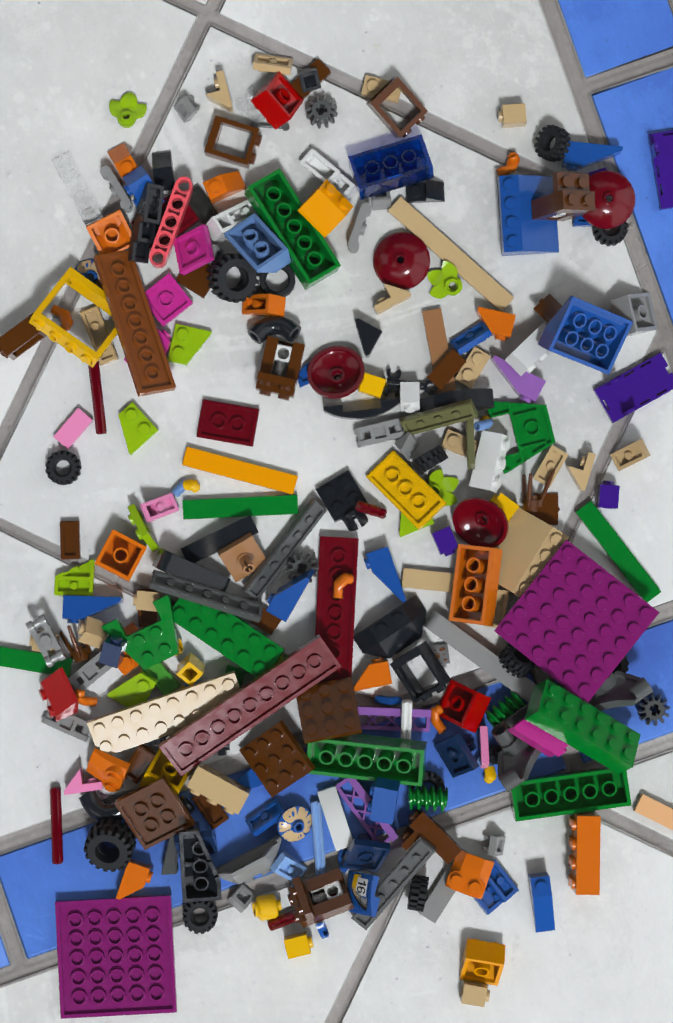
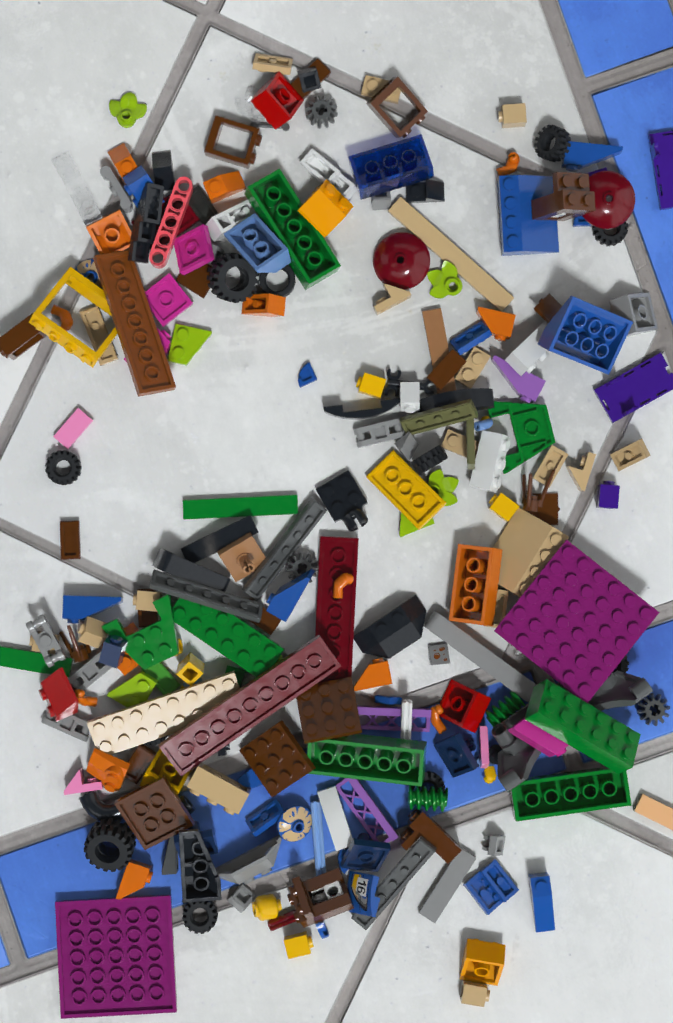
dark red axle [50,787,63,864] -> none
lime wing [54,559,95,596] -> none
dark red axle [88,361,107,435] -> none
orange brick [94,529,147,582] -> none
lime wing [118,402,159,455] -> none
lime wing [127,504,159,552] -> none
bright pink slope [140,493,179,523] -> none
arm [171,479,200,498] -> none
light grey tile [174,96,200,123] -> none
light orange tile [182,447,298,495] -> none
reddish brown tile [191,794,229,830] -> none
dark red tile [196,399,260,447] -> none
tan slope [206,70,233,112] -> none
black cylinder [247,316,301,344] -> none
reddish brown brick [256,336,305,401] -> none
light blue slope [270,851,308,882] -> none
dark red dish [307,346,365,399] -> none
light grey plate [348,203,372,253] -> none
black slope [355,318,382,358] -> none
dark red axle [355,501,387,519] -> none
blue slope [364,546,406,602] -> none
blue brick [367,777,400,825] -> none
black window [390,641,451,703] -> none
tan tile [402,568,454,592] -> none
black tyre [407,875,429,912] -> none
dark purple brick [431,526,458,557] -> none
orange slope [445,850,495,899] -> none
dark red dish [453,497,509,548] -> none
black tyre [499,643,536,678] -> none
orange brick [568,811,601,895] -> none
green tile [575,501,661,603] -> none

